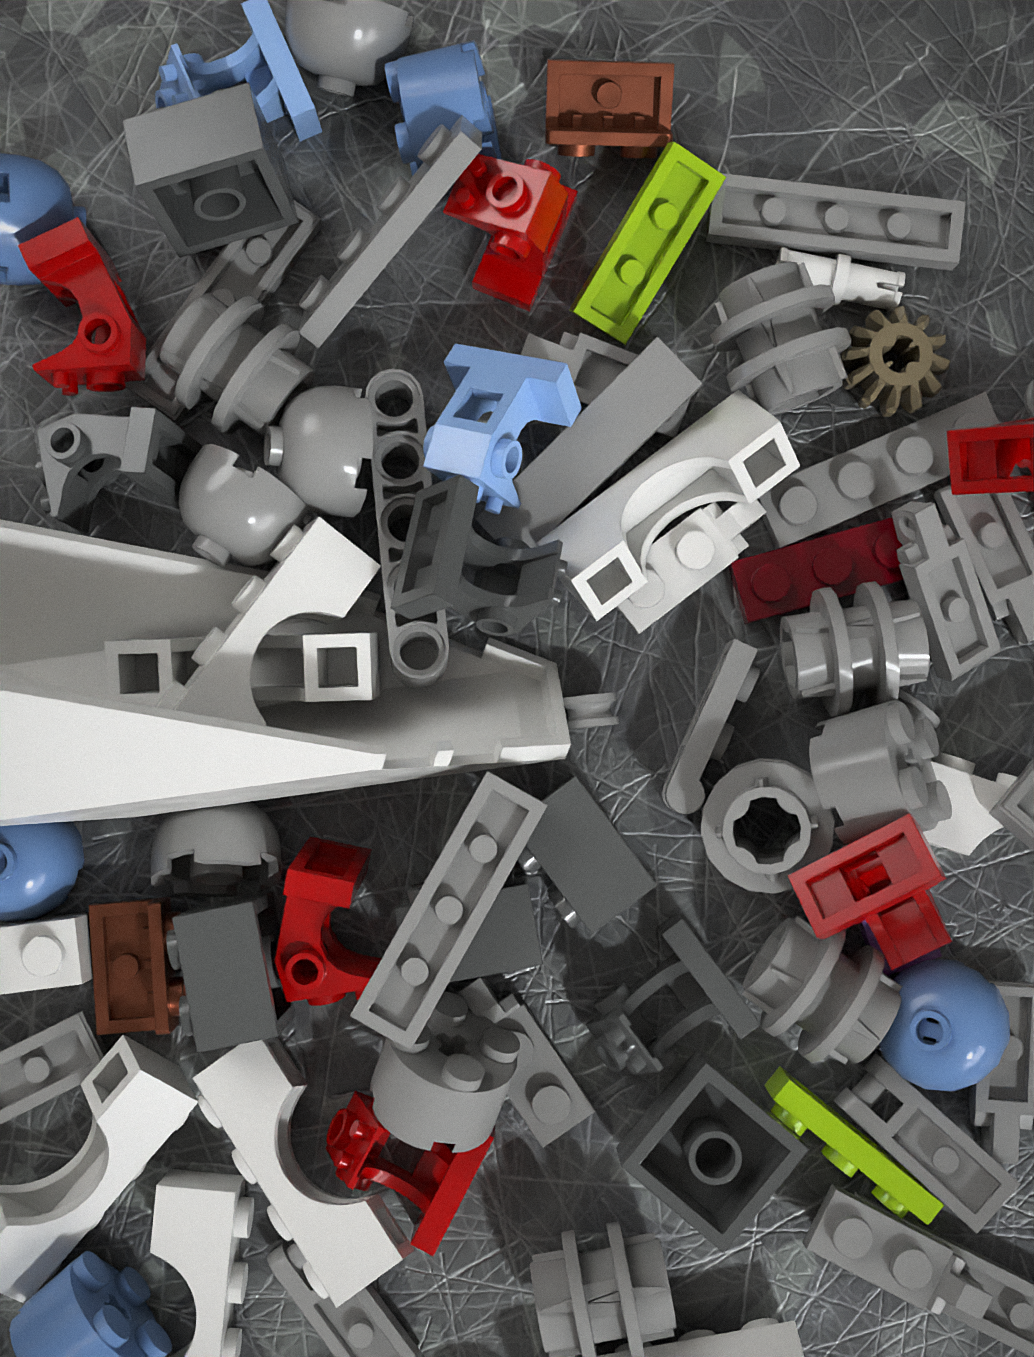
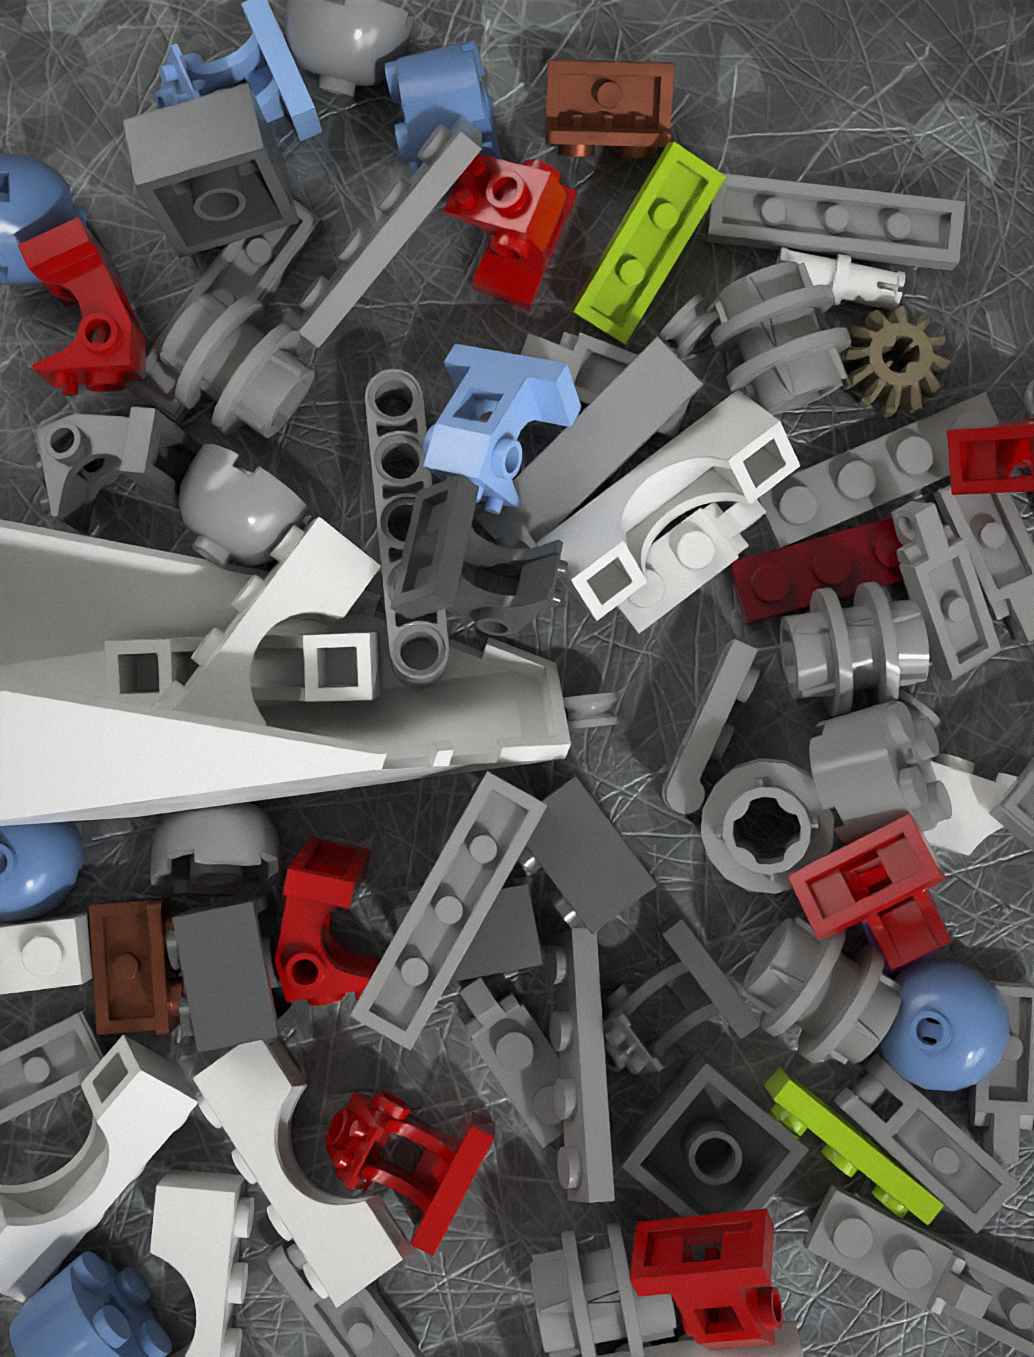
light grey cylinder [264,385,373,517] -> none
light grey brick [369,992,520,1153] -> none
none -> light grey plate [546,928,615,1203]
none -> red tile [629,1208,783,1350]
none -> light grey bush [659,294,720,358]

